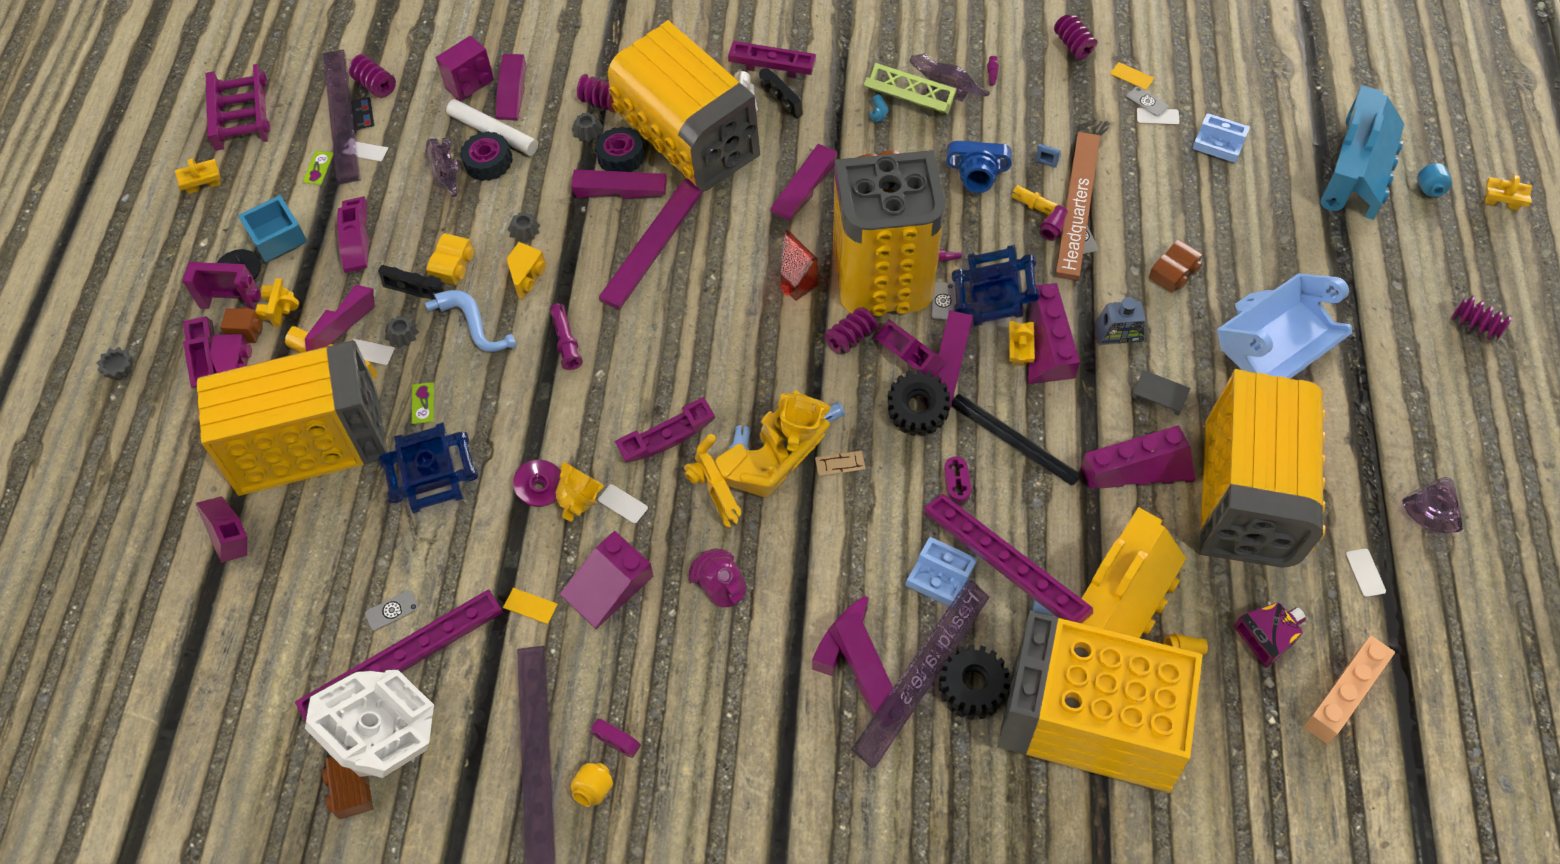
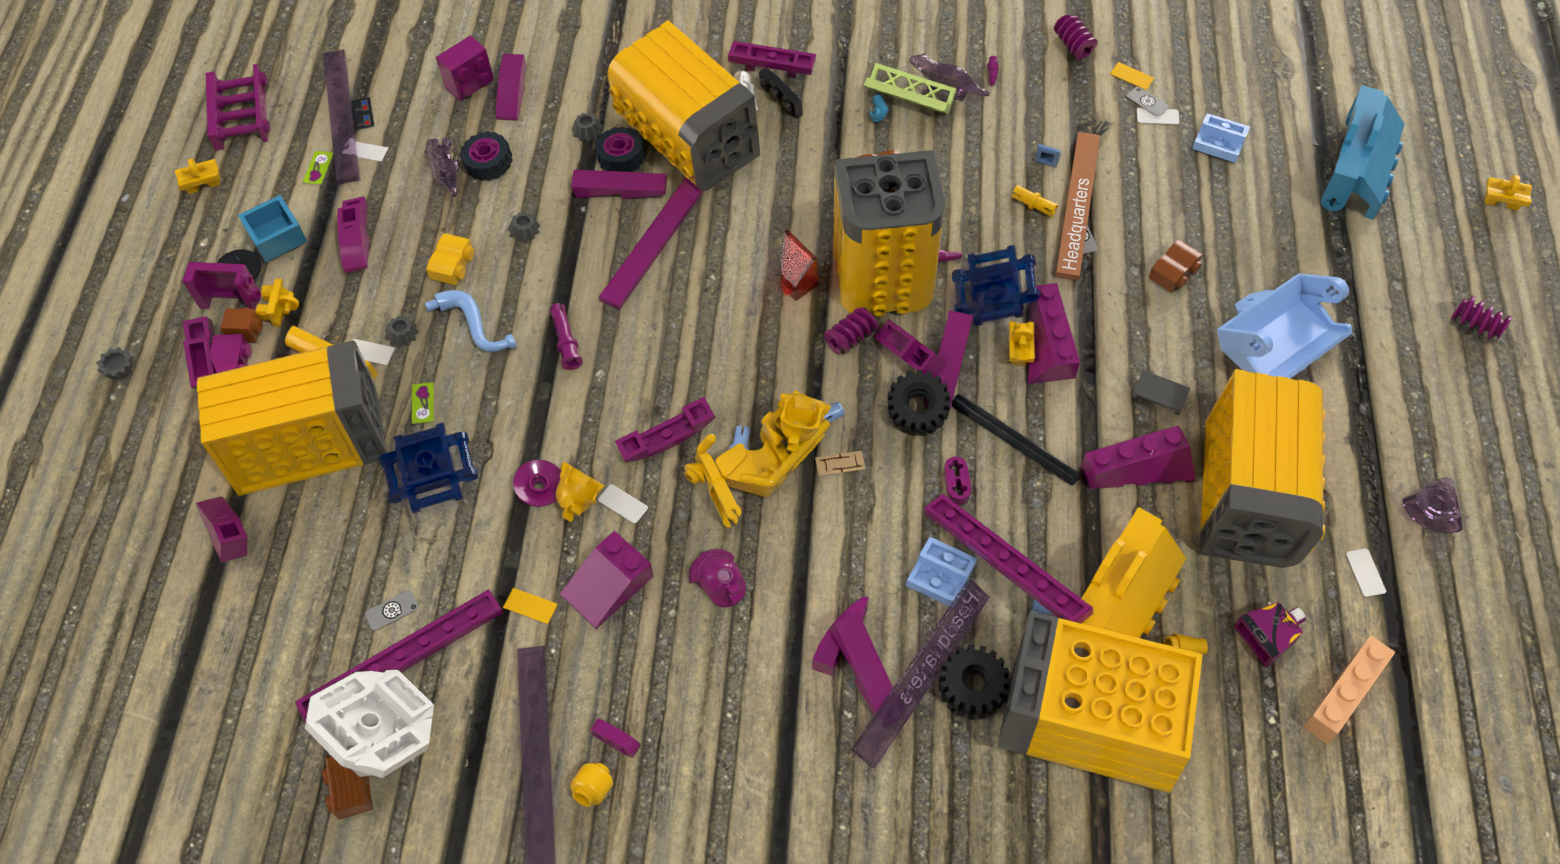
magenta slope [305,284,375,352] -> none
magenta piece [349,54,396,98] -> none
black hinge [378,265,444,299] -> none
white piece [446,99,538,156] -> none
yellow slope [506,242,546,299] -> none
magenta piece [577,74,616,113] -> none
magenta slope [770,143,837,221] -> none
light grey sticker [932,282,954,319] -> none
blue beam [946,141,1012,193] -> none
magenta cone [1039,205,1068,241] -> none
sand blue torso [1095,297,1146,345] -> none
dark azure head [1417,163,1452,197] -> none

